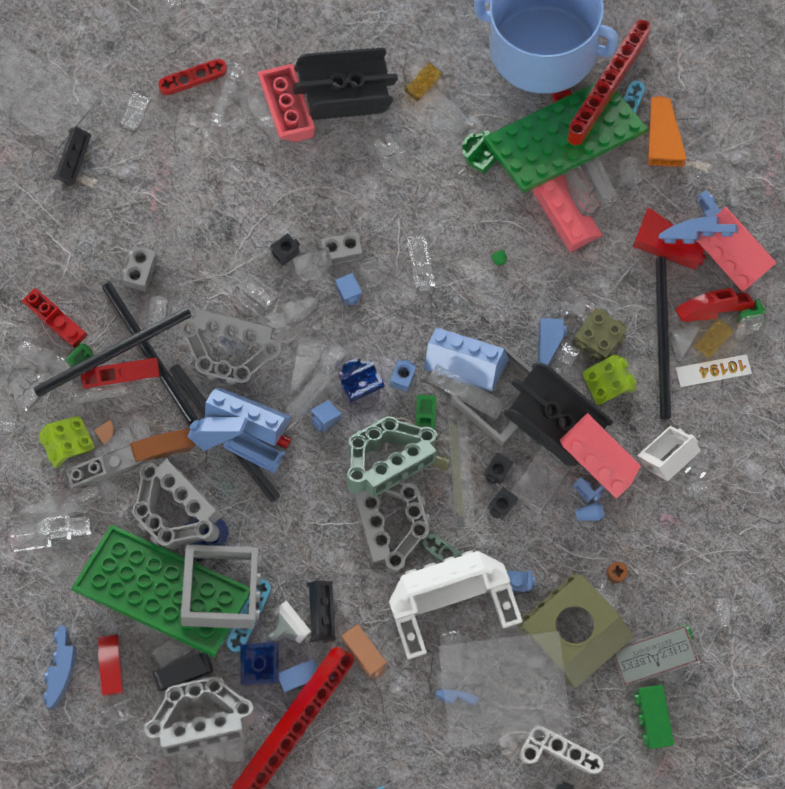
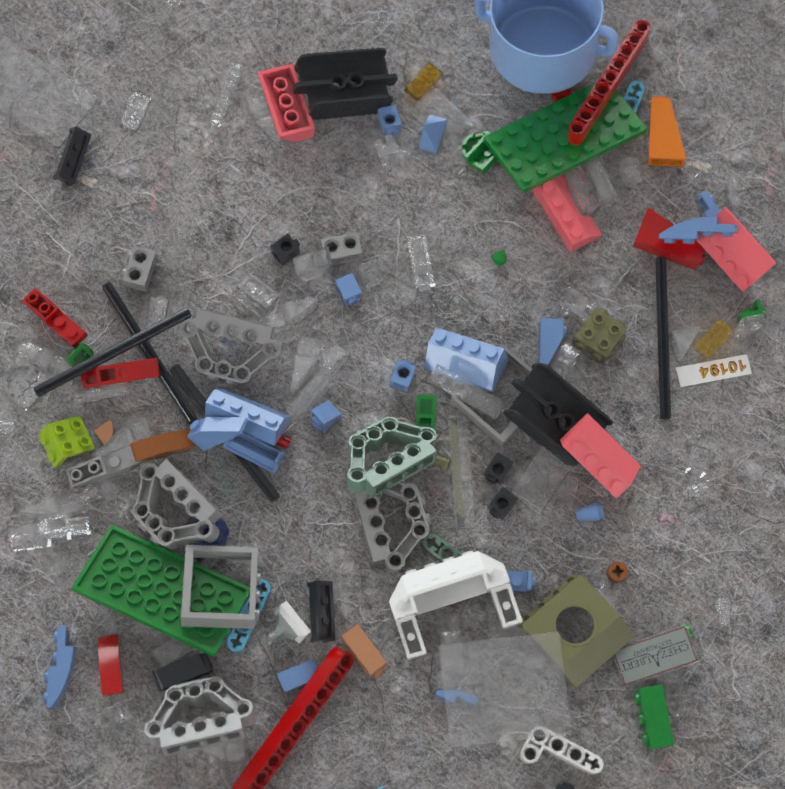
red beam [158,59,227,96] -> none
clear blue slope [240,642,279,686] -> none
clear blue slope [339,358,385,403] -> none
medium blue bracket [573,477,605,503] -> none
lime bracket [583,355,638,405] -> none
white window [637,426,701,481] -> none
red slope [675,288,755,322] -> none
none -> medium blue brick [377,105,401,136]
none -> medium blue slope [419,115,448,154]

